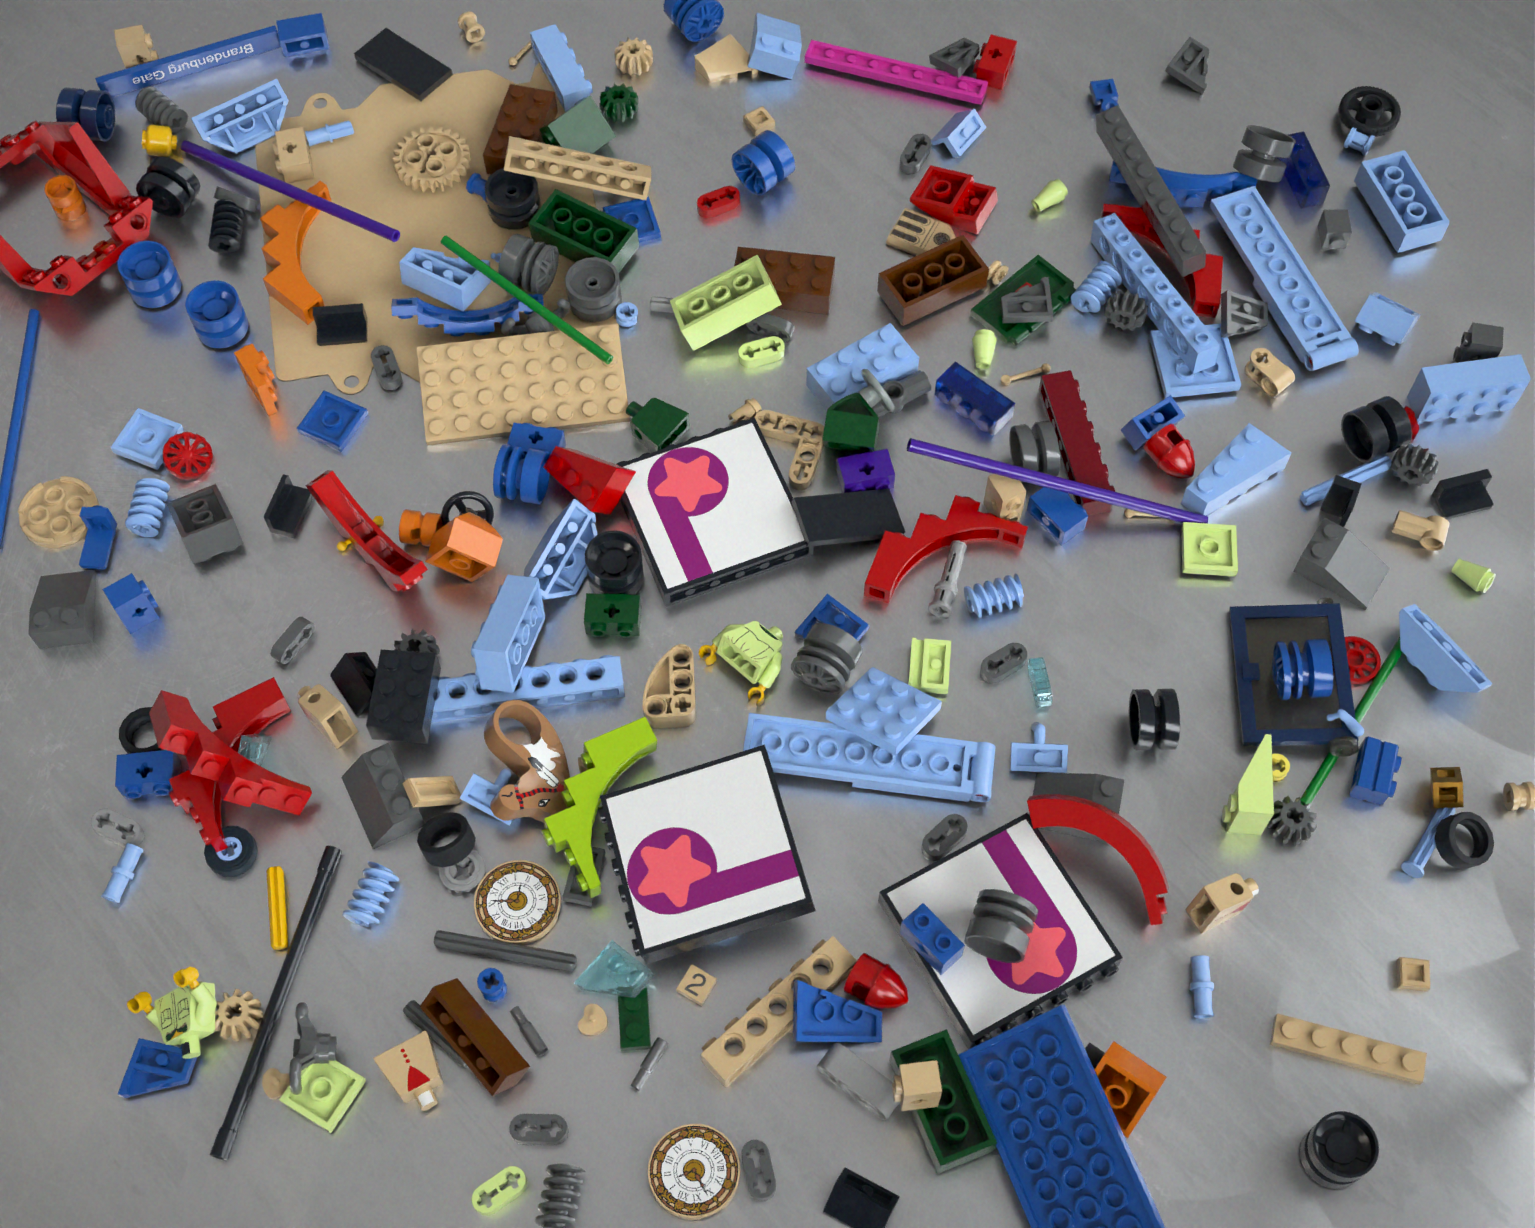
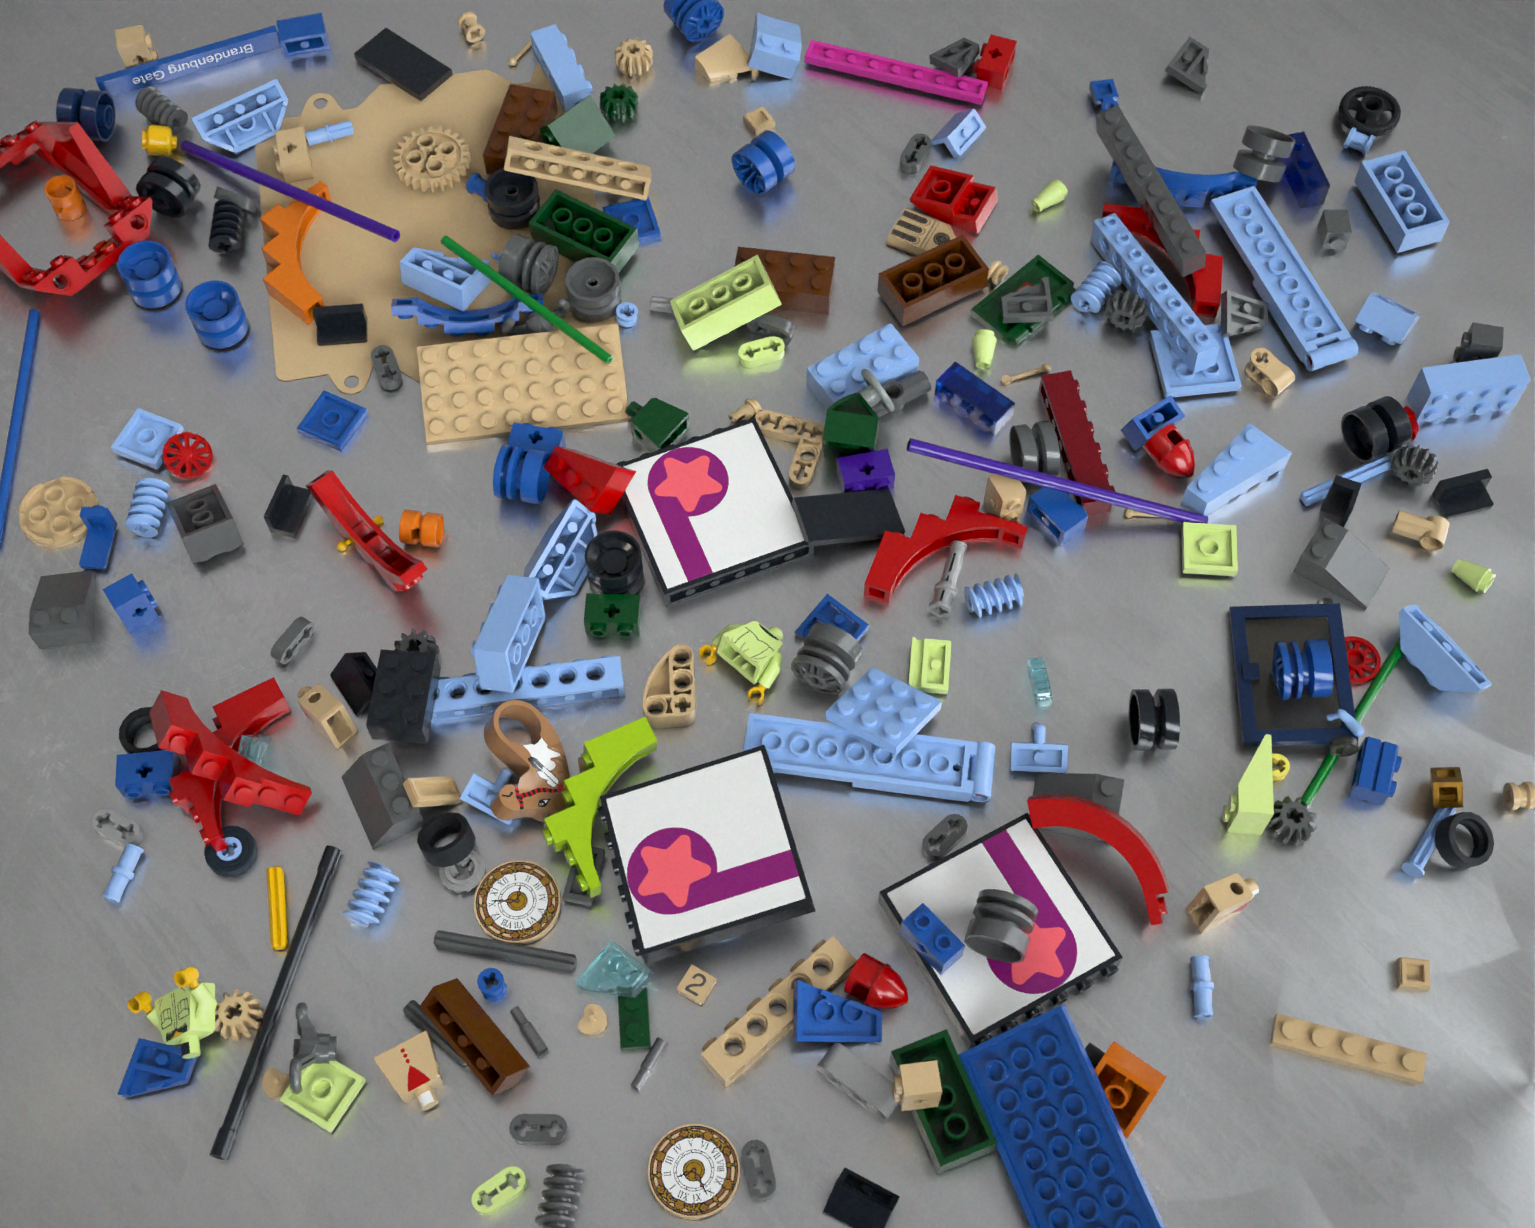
orange plate [234,344,278,416] -> none
orange piece [425,491,503,582] -> none
red beam [697,186,740,218] -> none
dark grey beam [980,643,1027,683] -> none
black wheel [1300,1111,1379,1189] -> none

